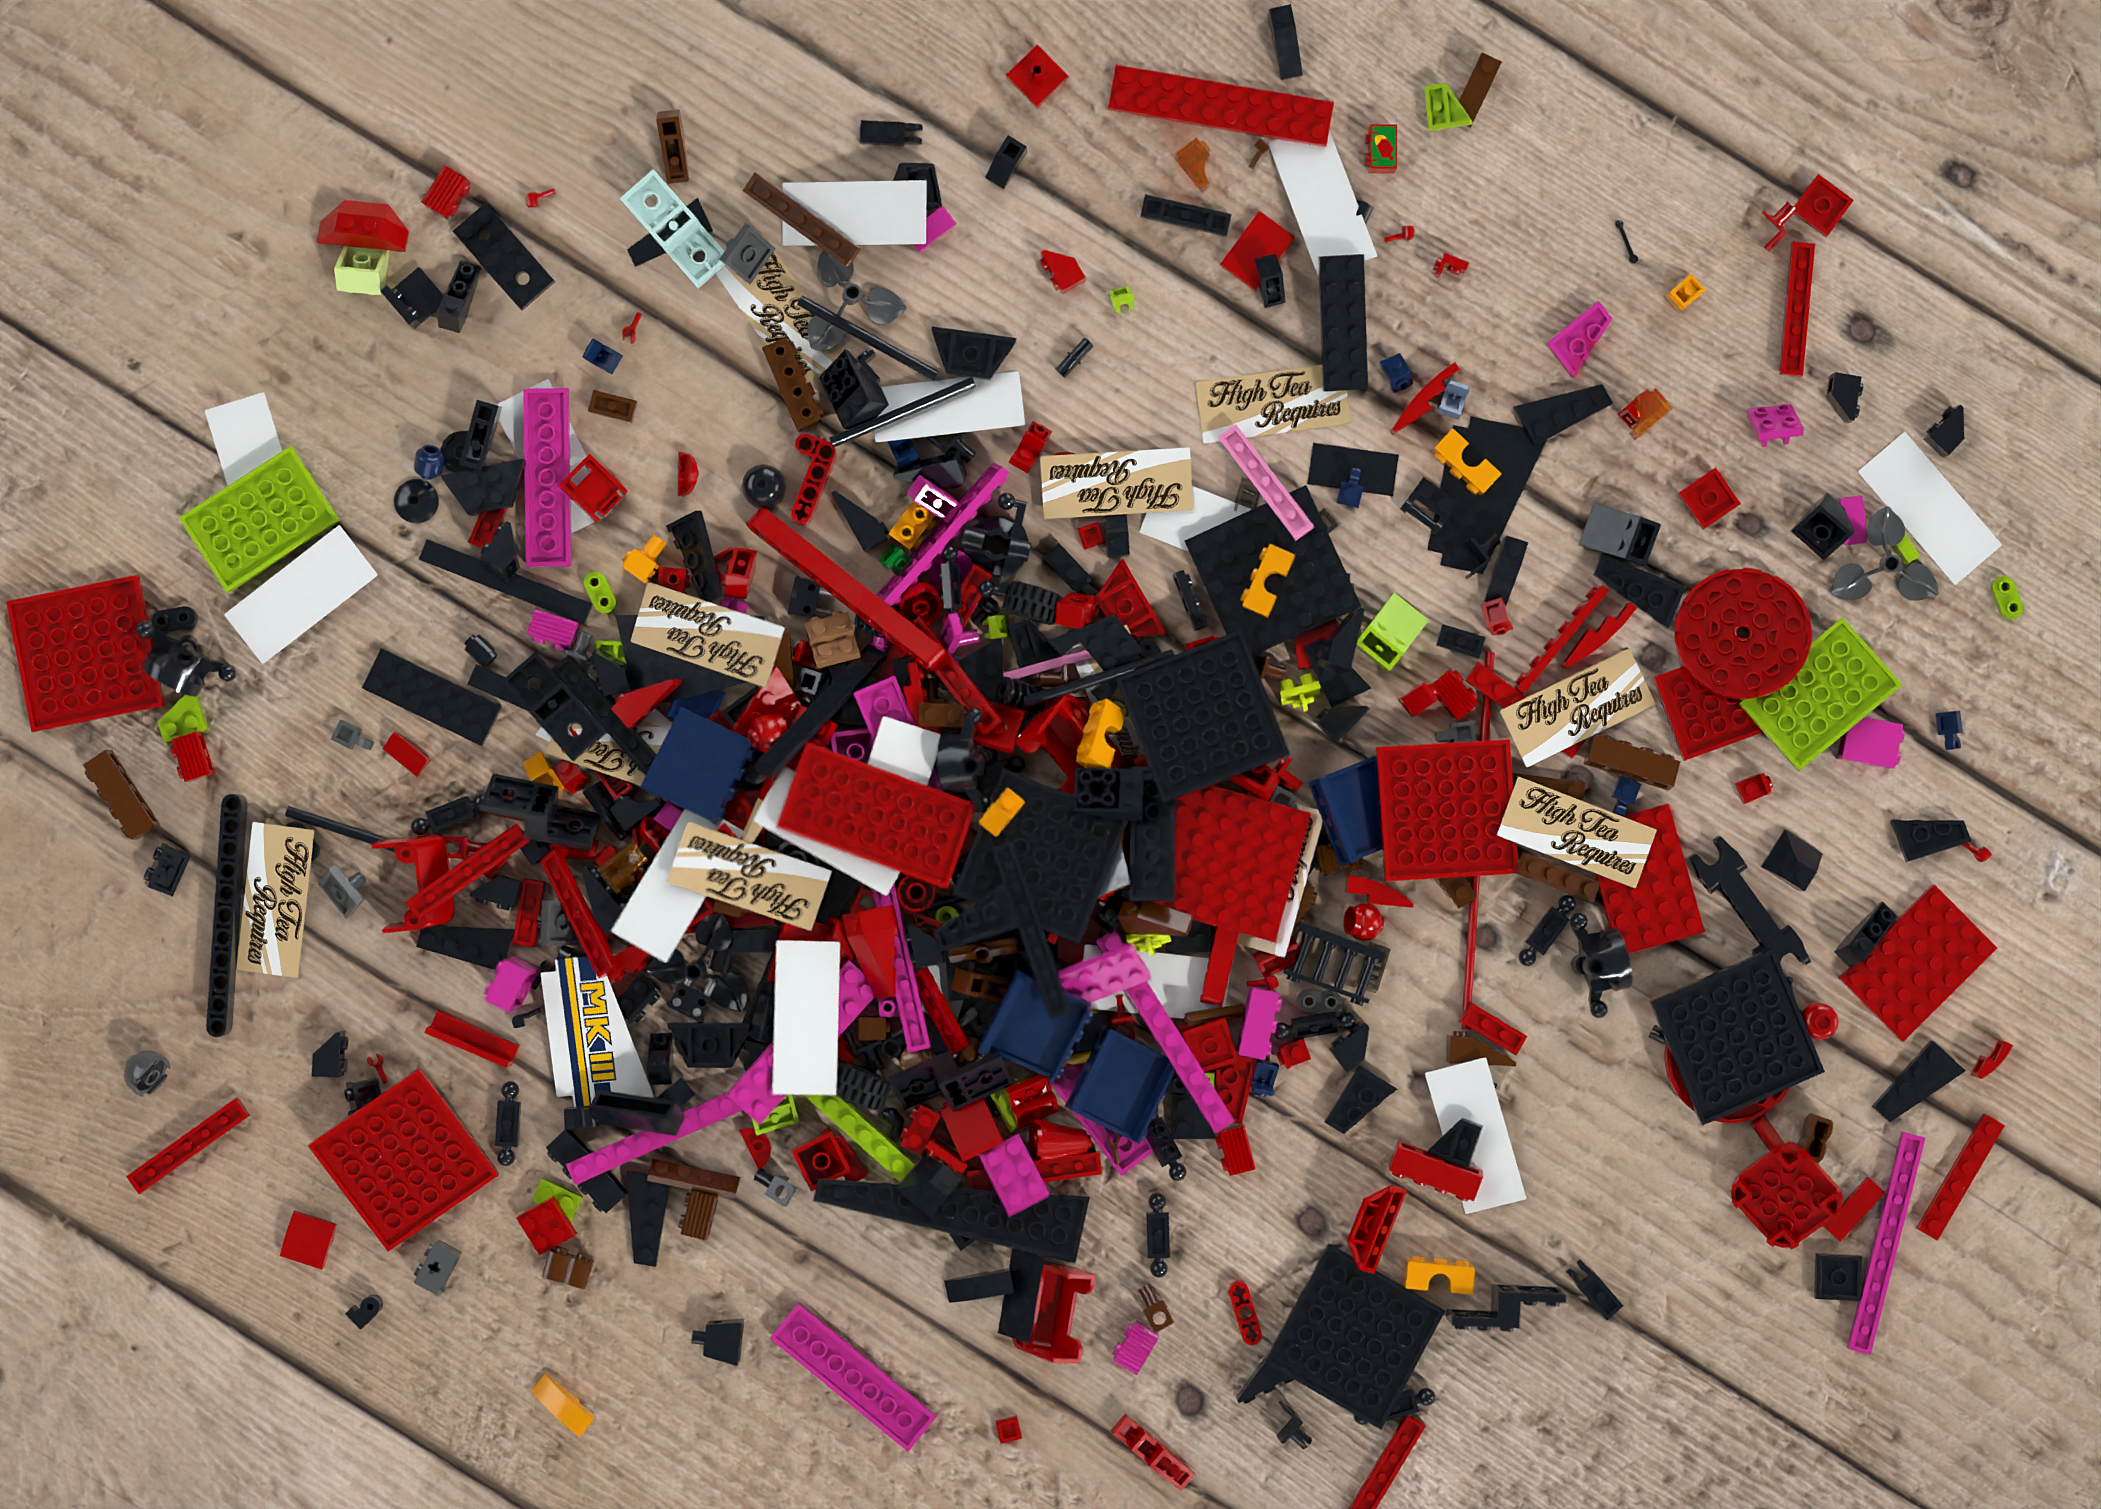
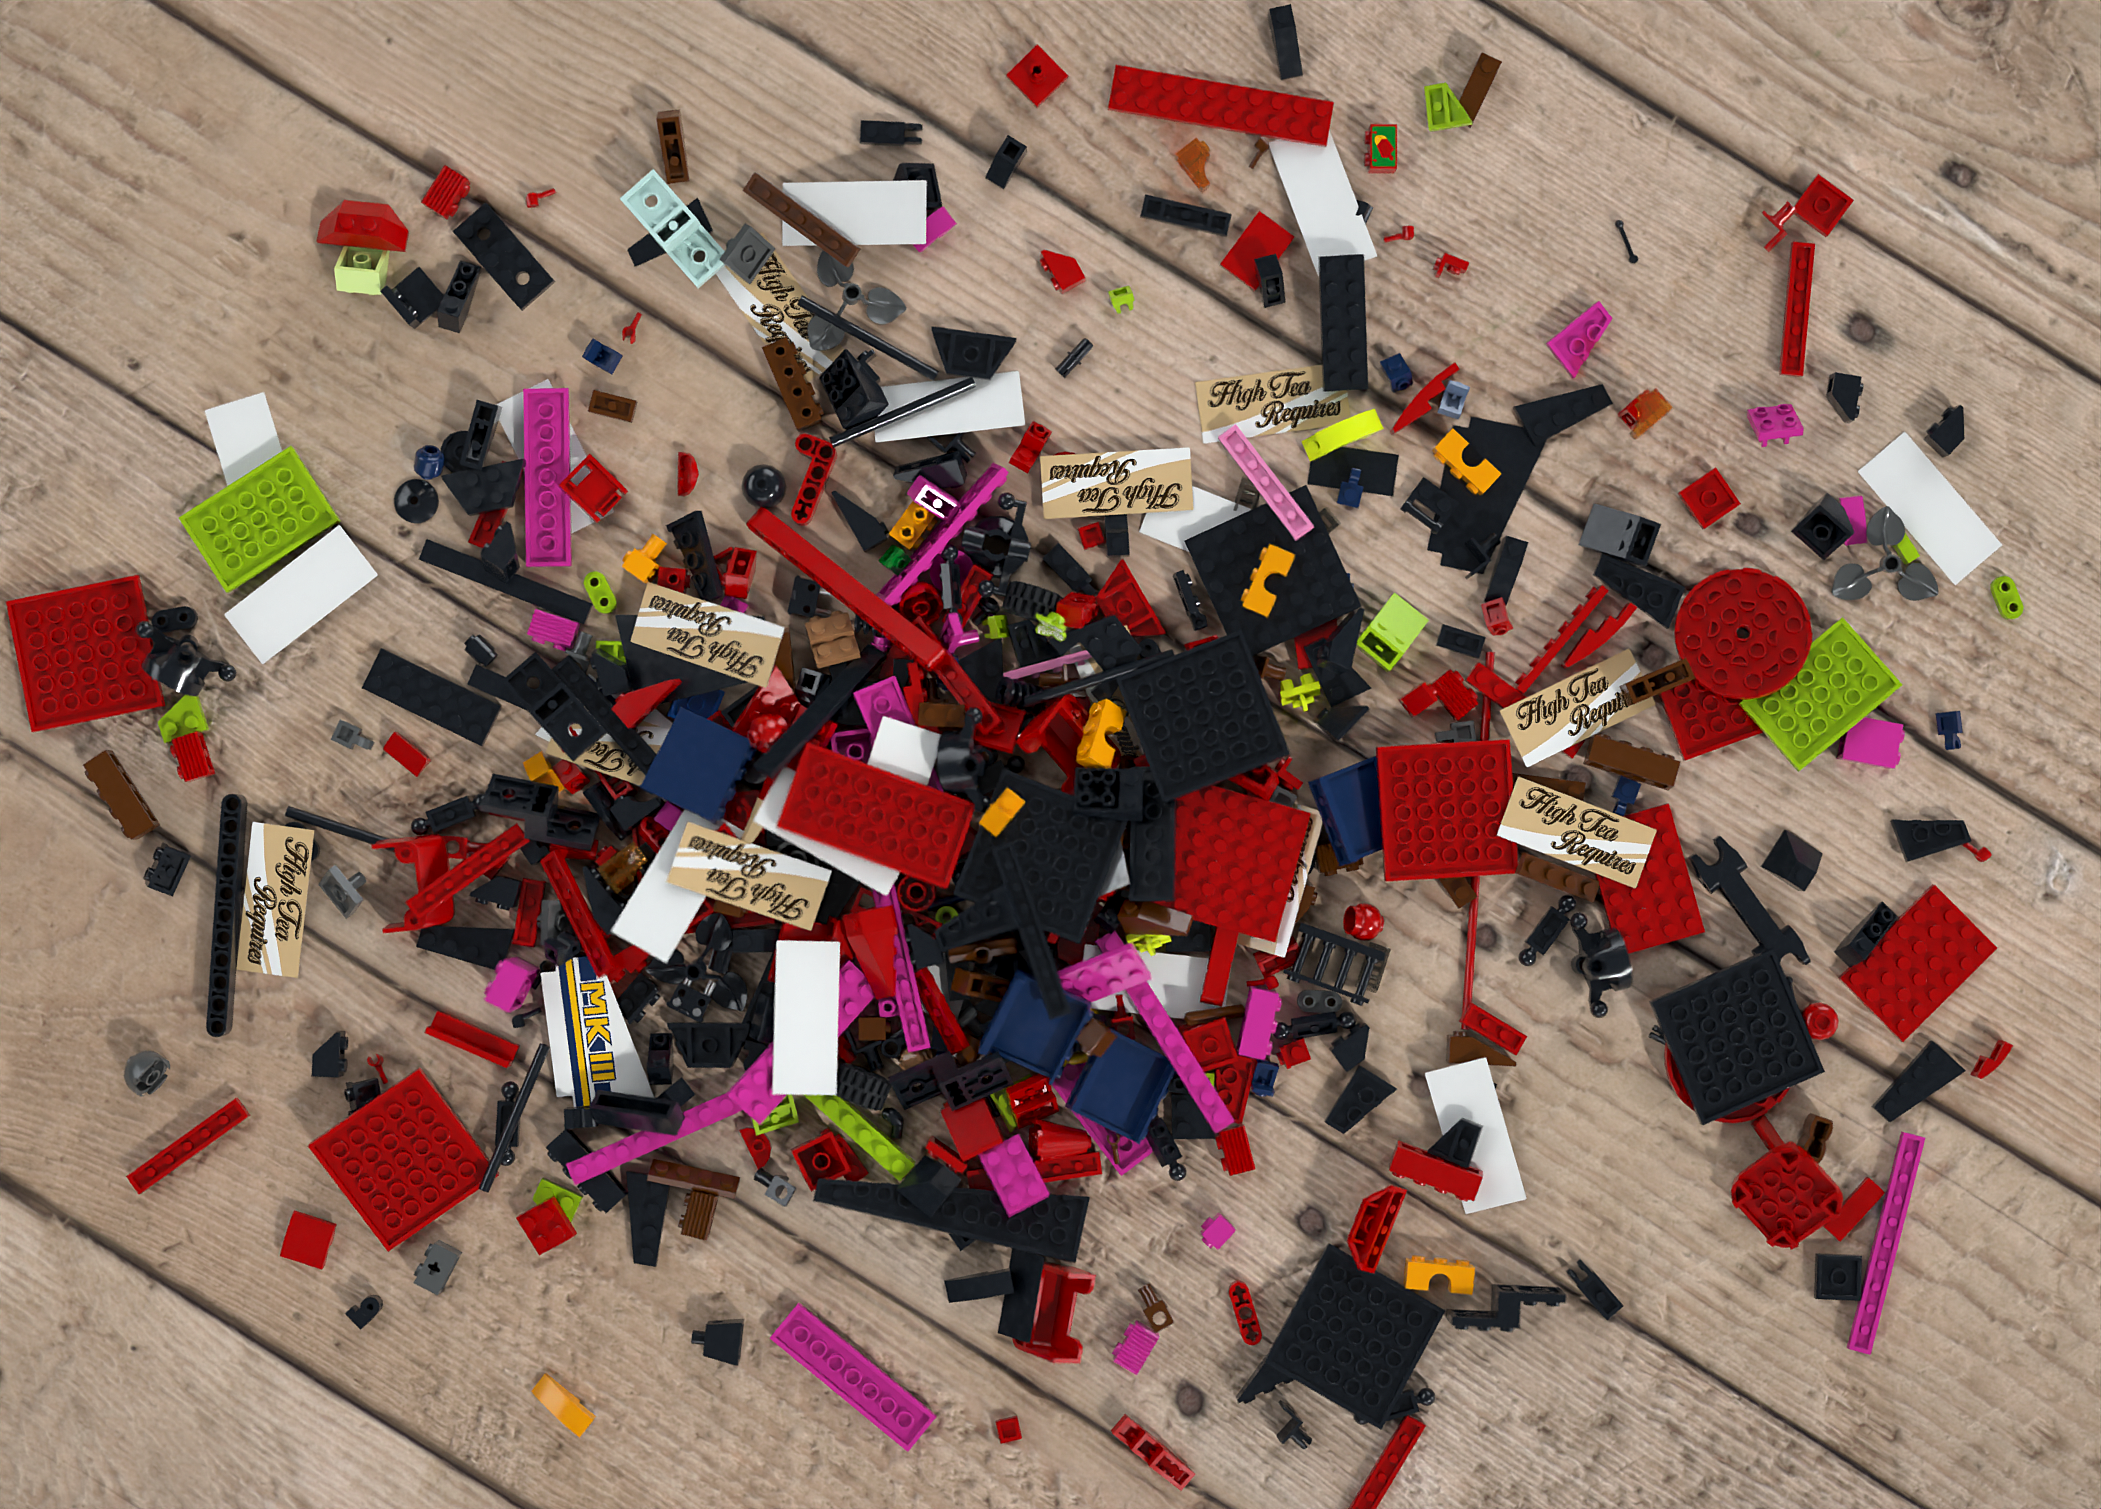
reddish brown brick [542,1246,594,1289] -> none
red bracket [793,639,825,673] -> none
dark blue bracket [887,439,920,469] -> none
red brick [899,1103,941,1155] -> none
black plate [1146,1193,1170,1278] -> none
red slope [1345,875,1414,908] -> none
light orange slope [1664,273,1706,313] -> none
red bracket [1734,773,1773,804] -> none
red plate [1916,1113,2005,1241] -> none
none -> black piece [479,1043,550,1192]
none -> black leg [544,931,582,967]
none -> lime animal [1034,612,1067,641]
none -> reddish brown brick [1076,1018,1117,1057]
none -> dark pink brick [1200,1212,1236,1250]
none -> neon yellow arch [1301,409,1384,461]
none -> reddish brown slope [1619,658,1695,706]

